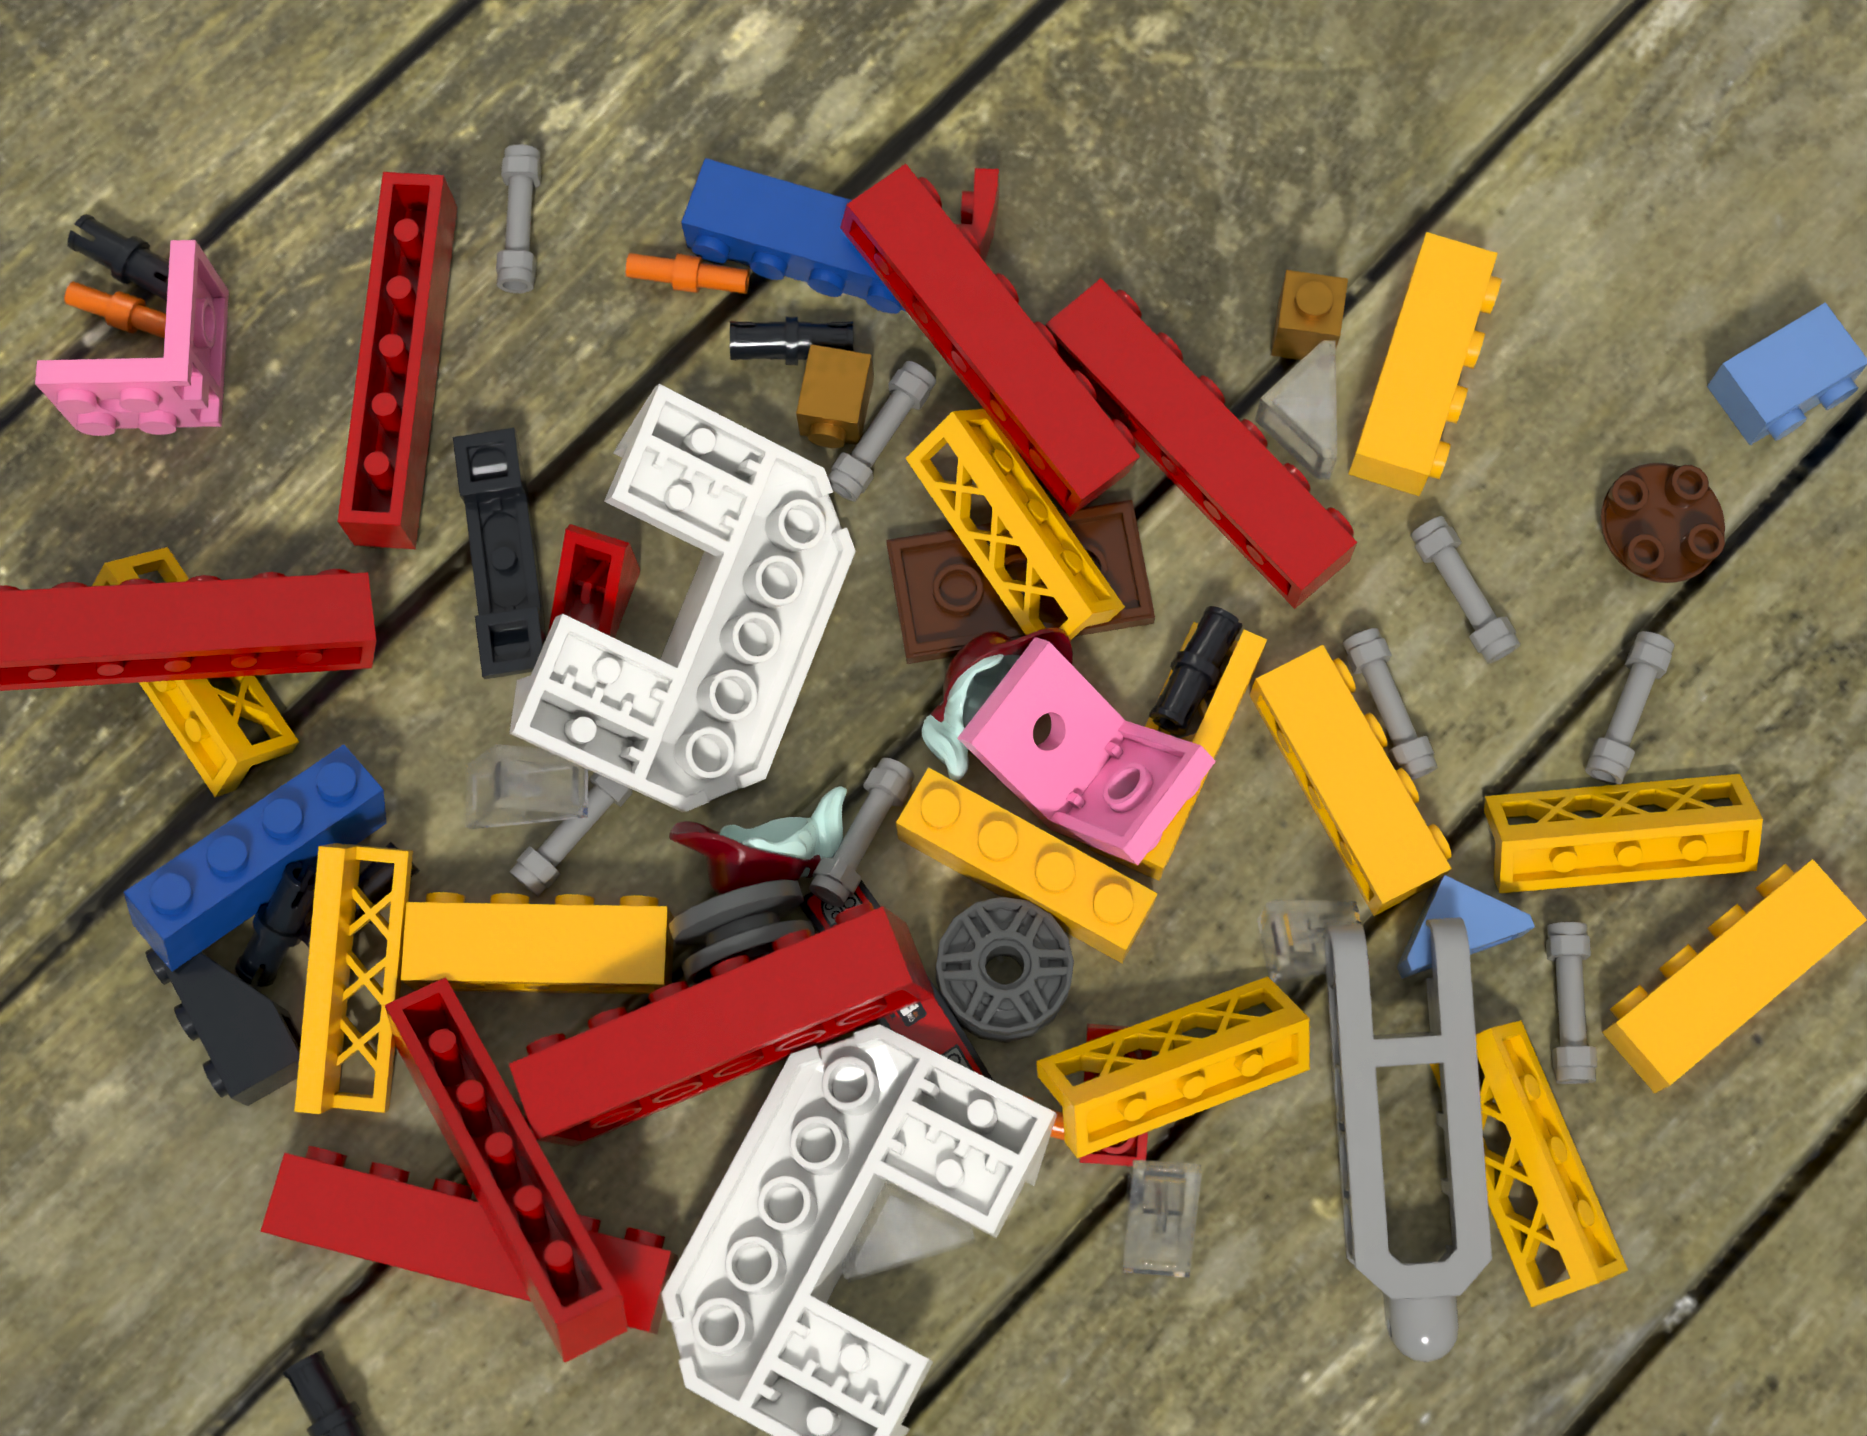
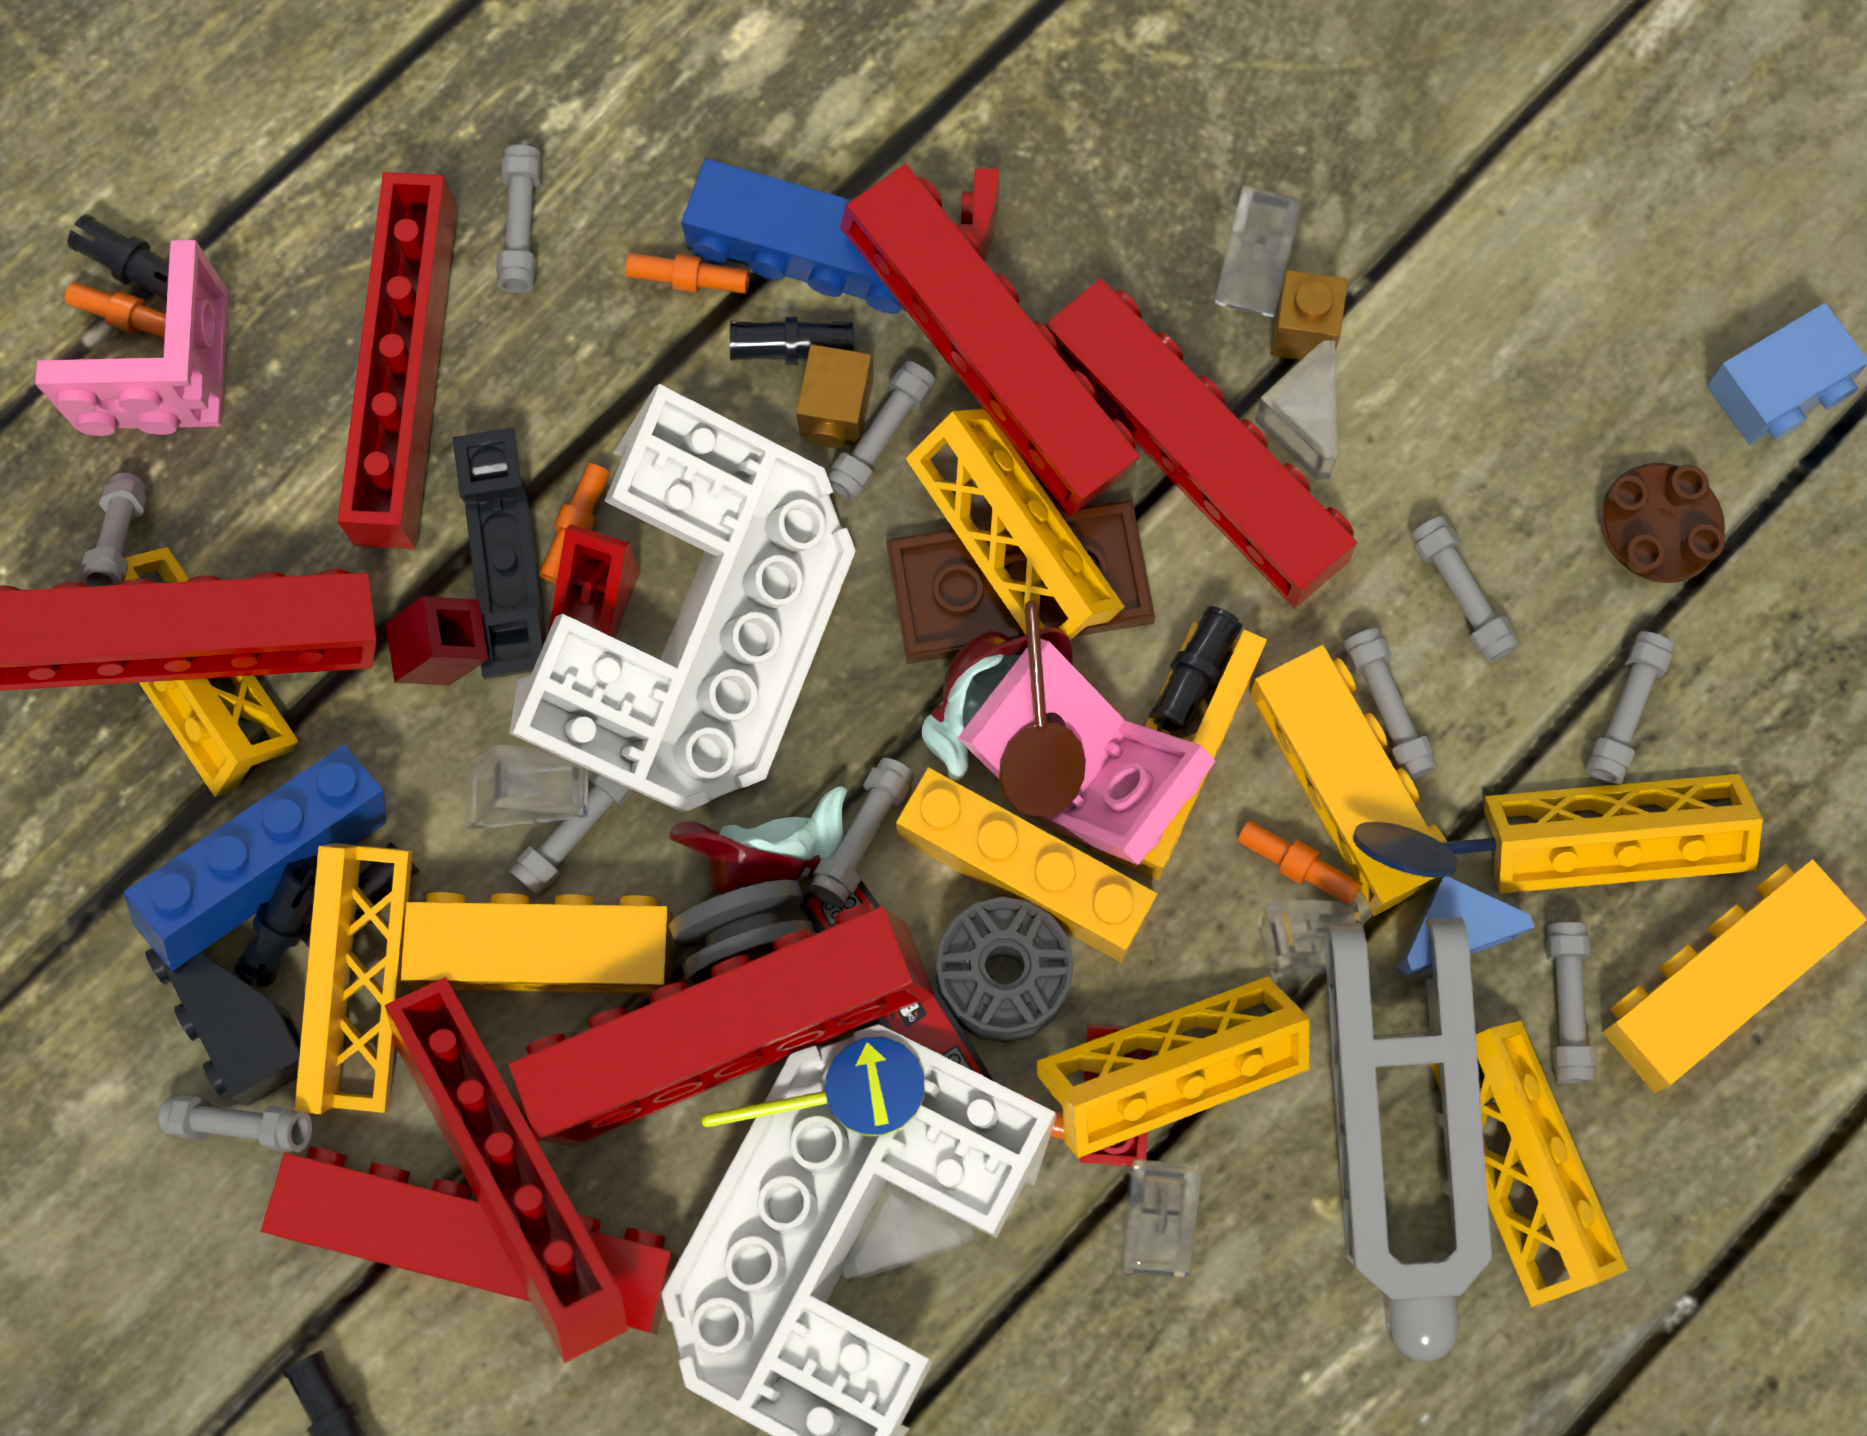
yellow brick [1348,232,1502,497] -> none
none -> light grey bar [80,473,146,586]
none -> light grey bar [158,1094,312,1153]
none -> dark red brick [385,596,488,685]
none -> orange bar [539,463,610,584]
none -> blue piece [701,1037,925,1136]
none -> reddish brown piece [999,601,1086,817]
none -> clear slope [1214,185,1303,318]
none -> orange bar [1237,820,1363,906]
none -> dark blue piece [1353,822,1496,878]

